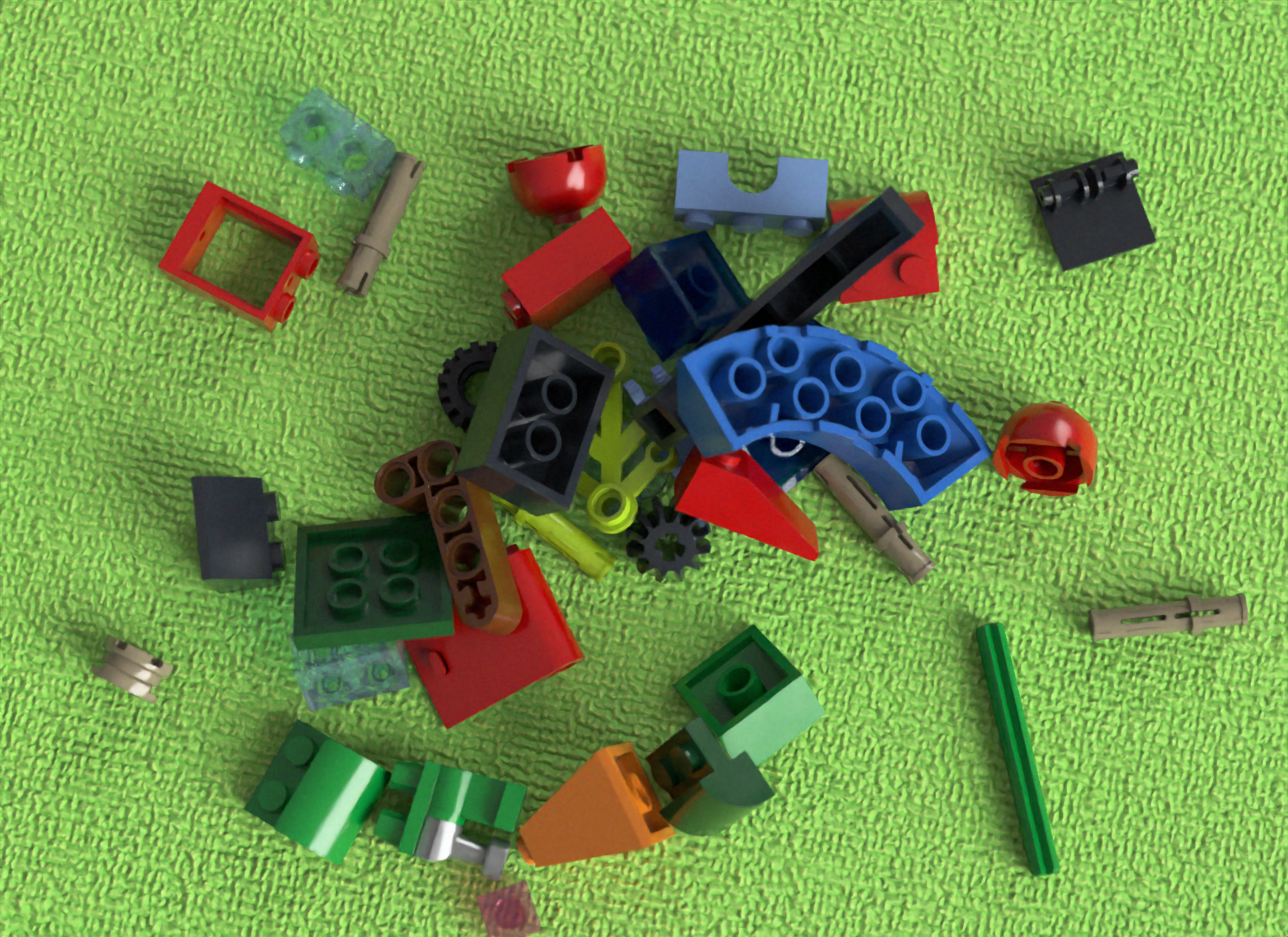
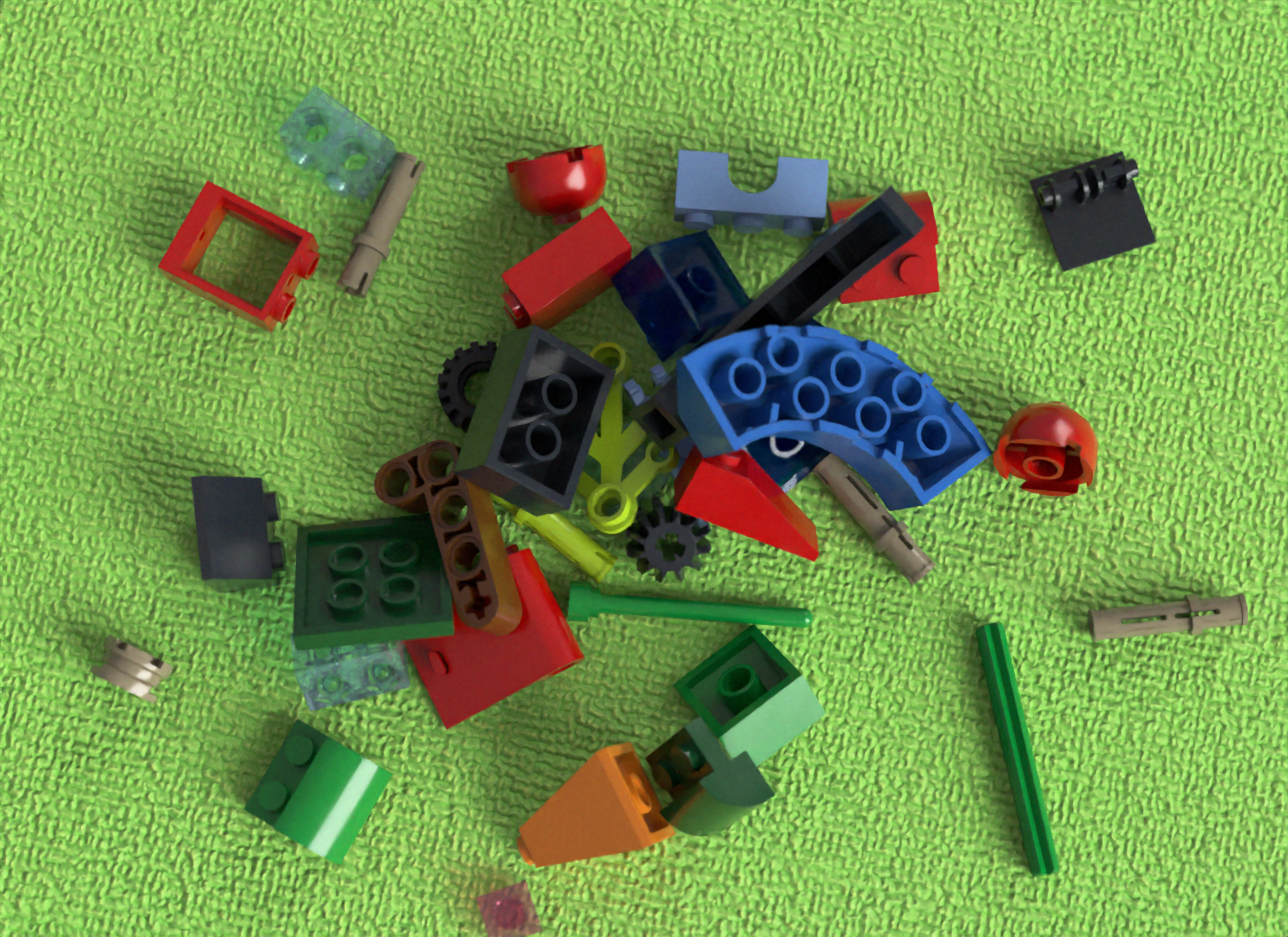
green hips [374,760,528,882] -> none
none -> green piece [567,580,813,628]

